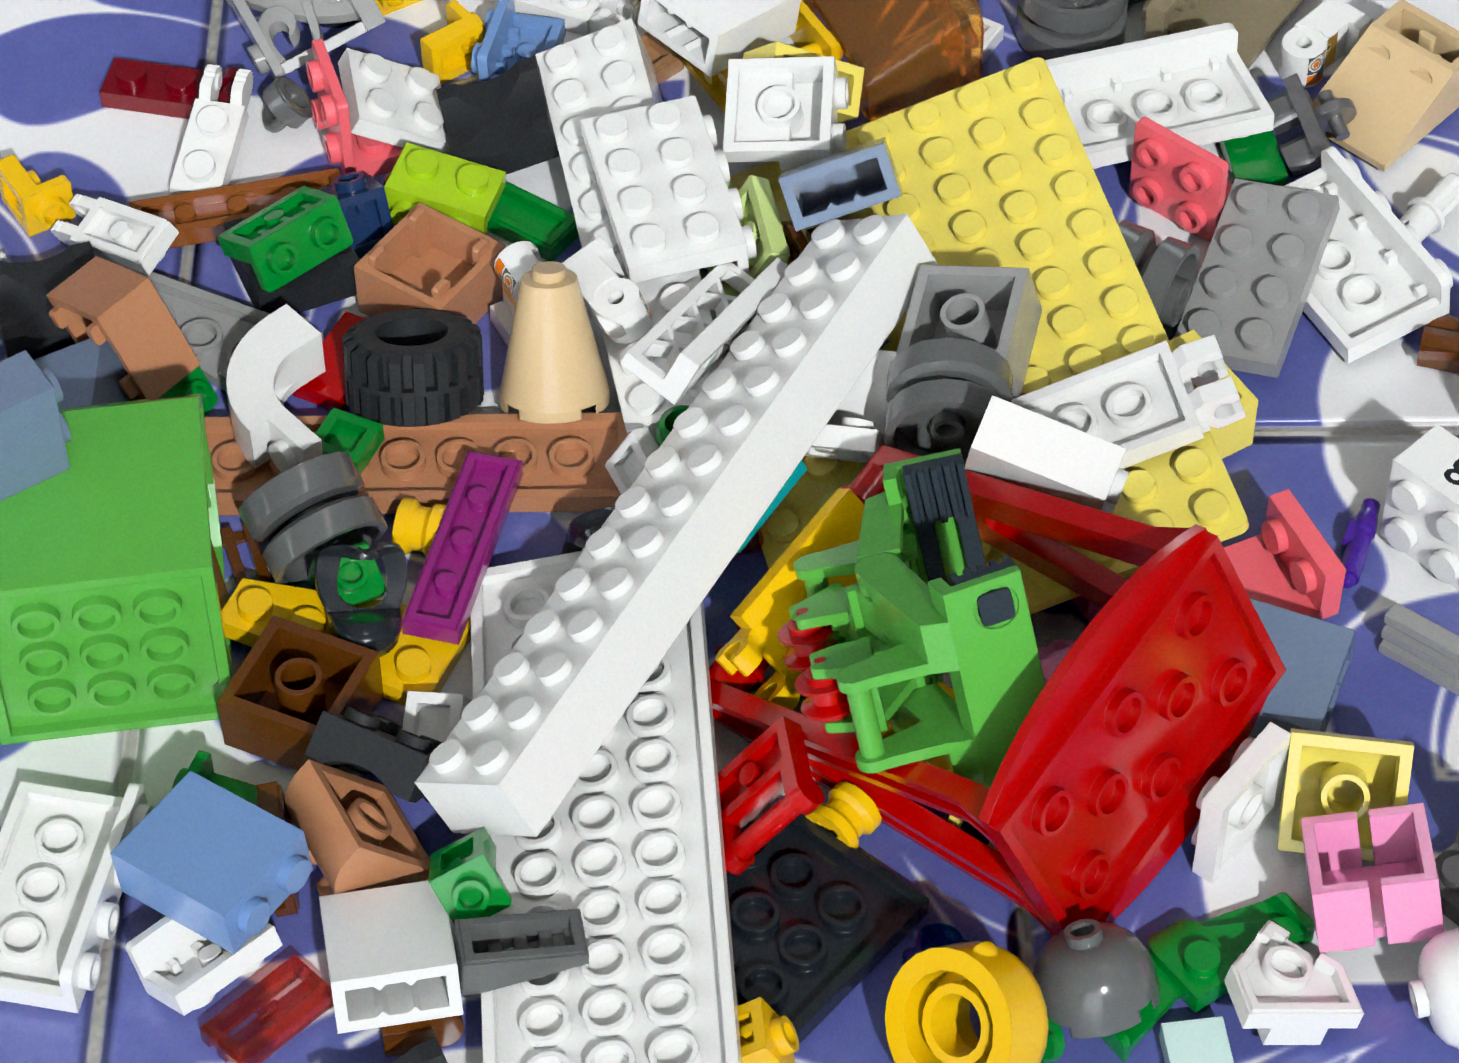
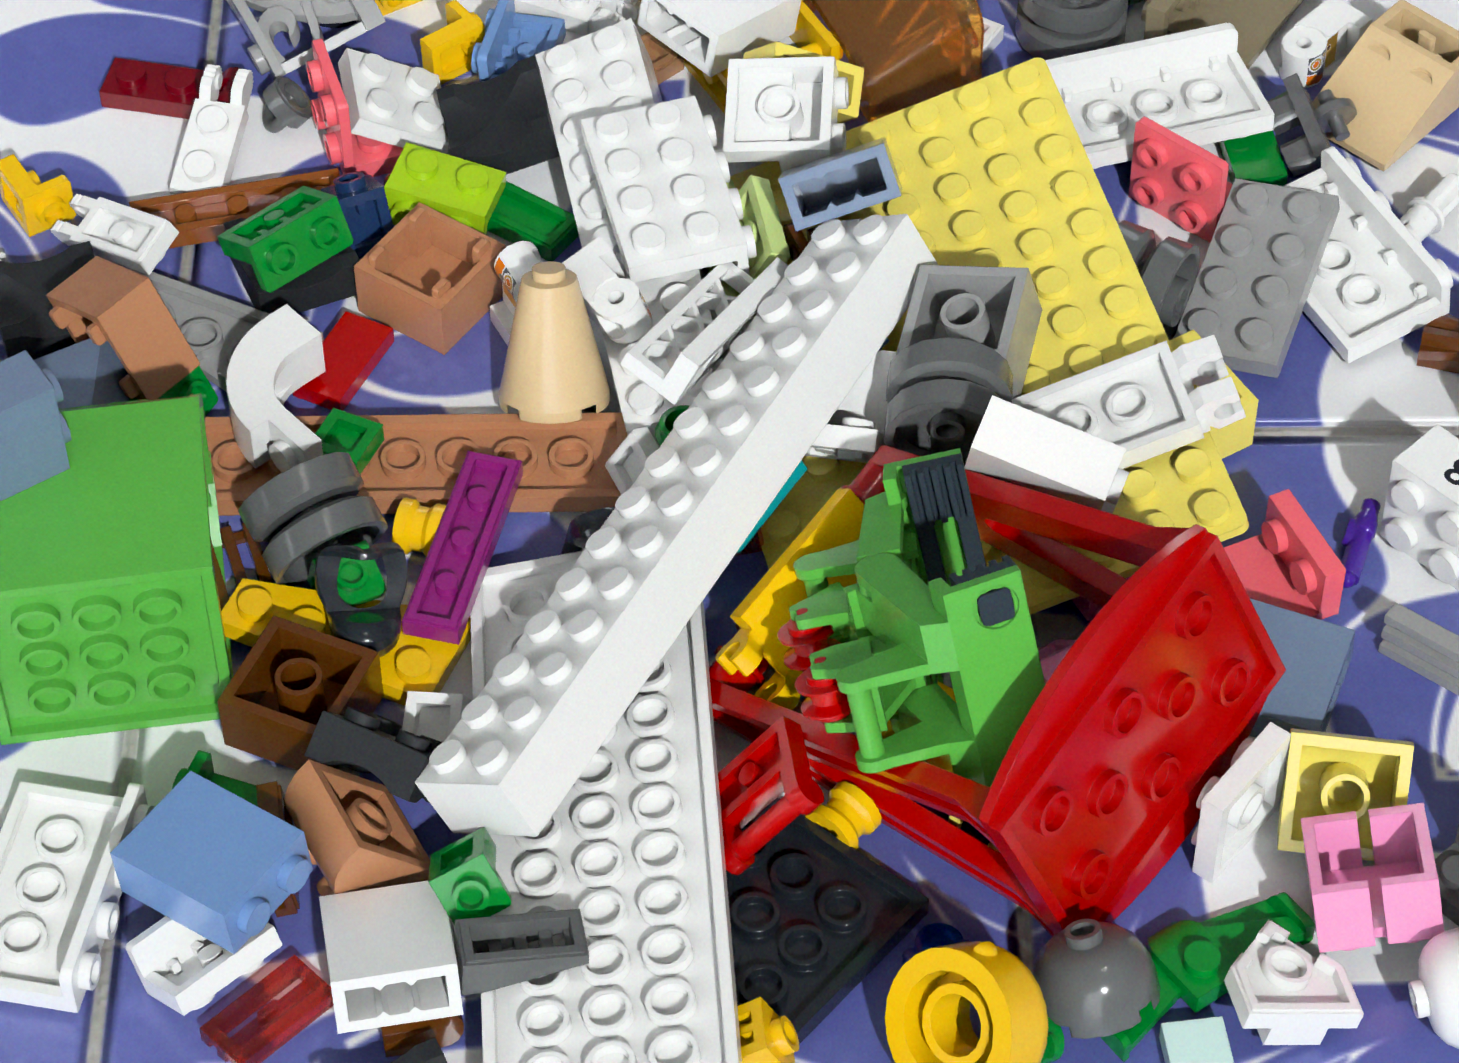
black tyre [342,309,484,427] -> none

